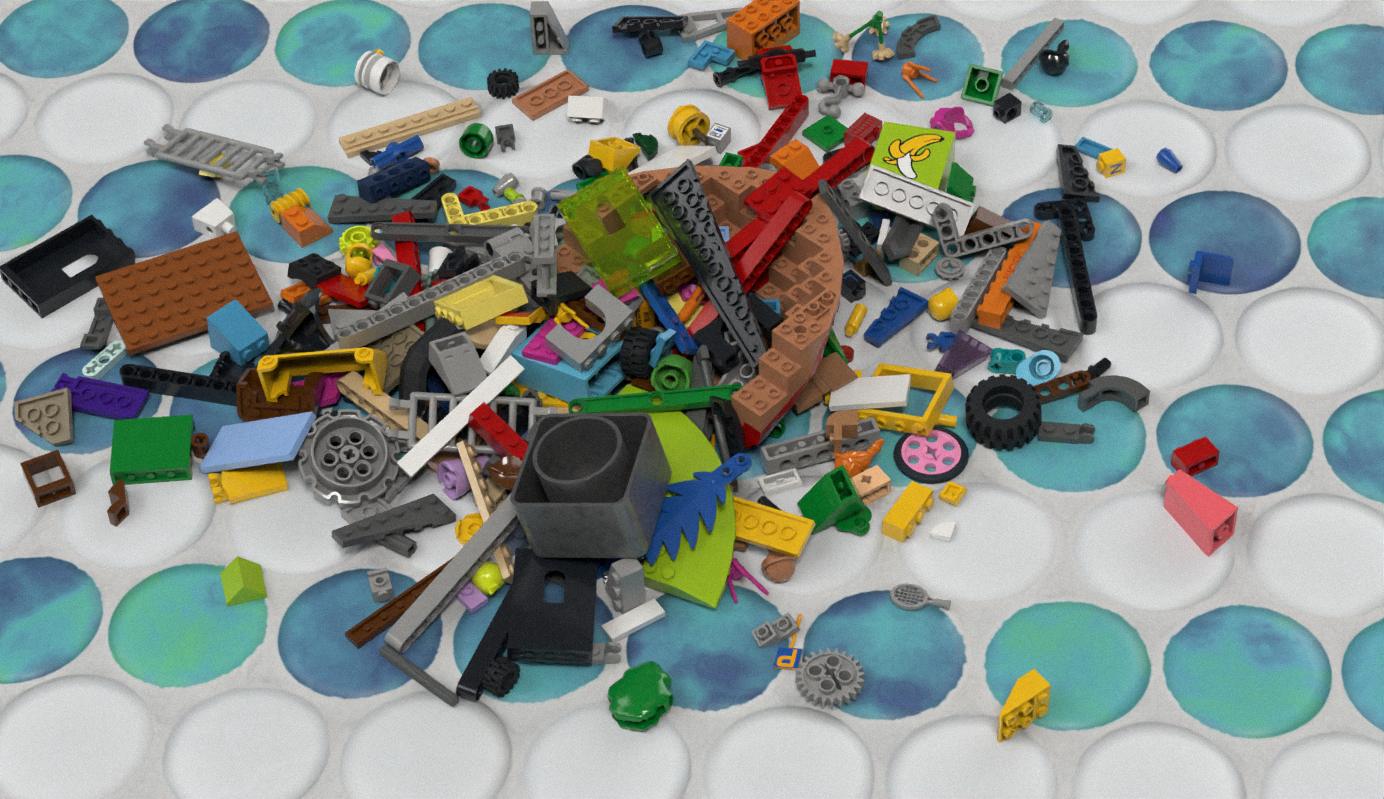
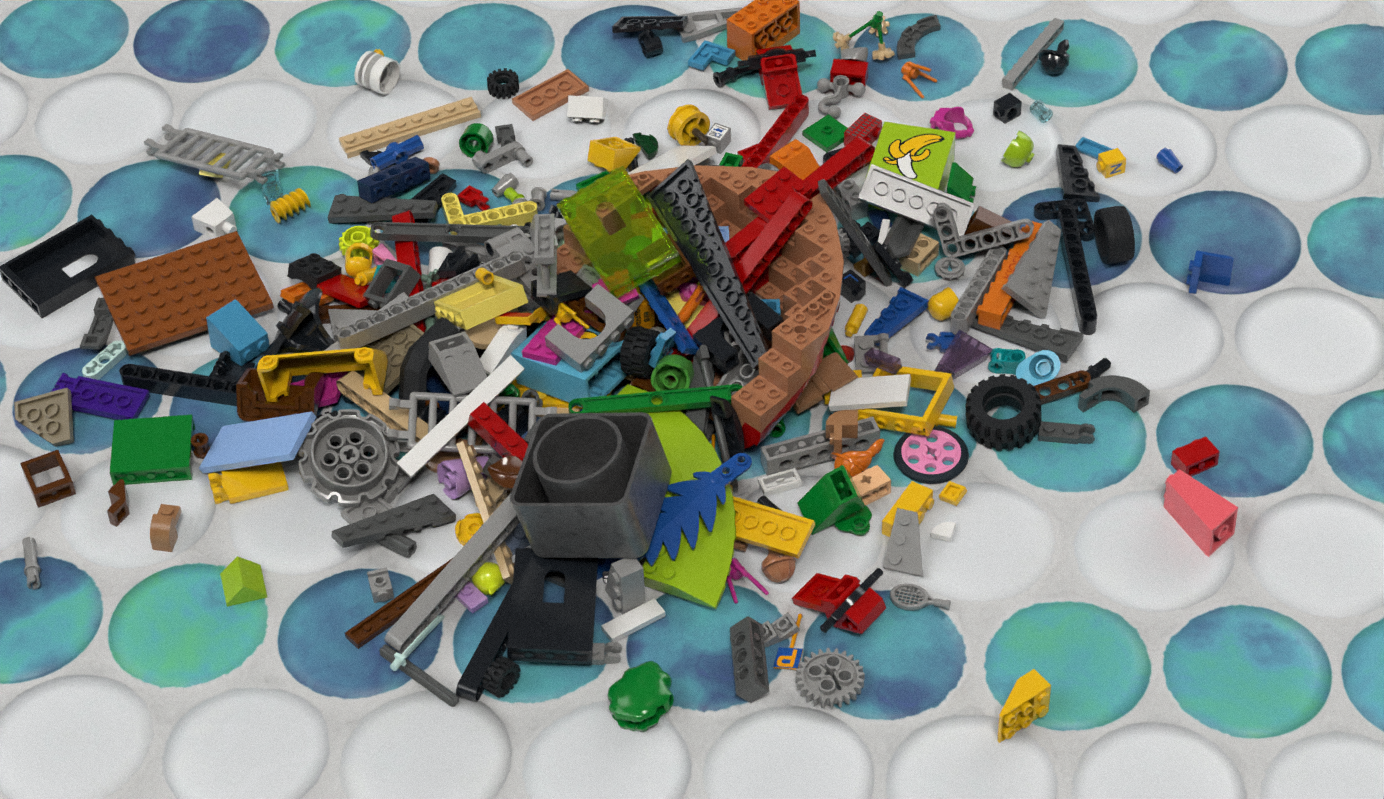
orange slope [280,205,333,248] -> none
light grey wedge [530,1,569,55] -> none
black piece [572,155,603,179] -> none
green slope [960,63,1004,106] -> none
none -> light grey pin [22,537,41,590]
none -> medium nougat brick [150,504,182,552]
none -> light aqua sword [390,615,445,671]
none -> light grey beam [472,141,533,173]
none -> yellow hinge [475,267,494,285]
none -> dark grey brick [730,616,770,703]
none -> red piece [792,568,886,634]
none -> light grey piece [840,47,868,62]
none -> light grey plate [854,333,889,375]
none -> piece [864,348,902,375]
none -> black hinge [872,242,913,287]
none -> light grey wing [883,508,923,577]
none -> lime cylinder [1001,130,1035,167]
none -> black tyre [1094,206,1135,264]

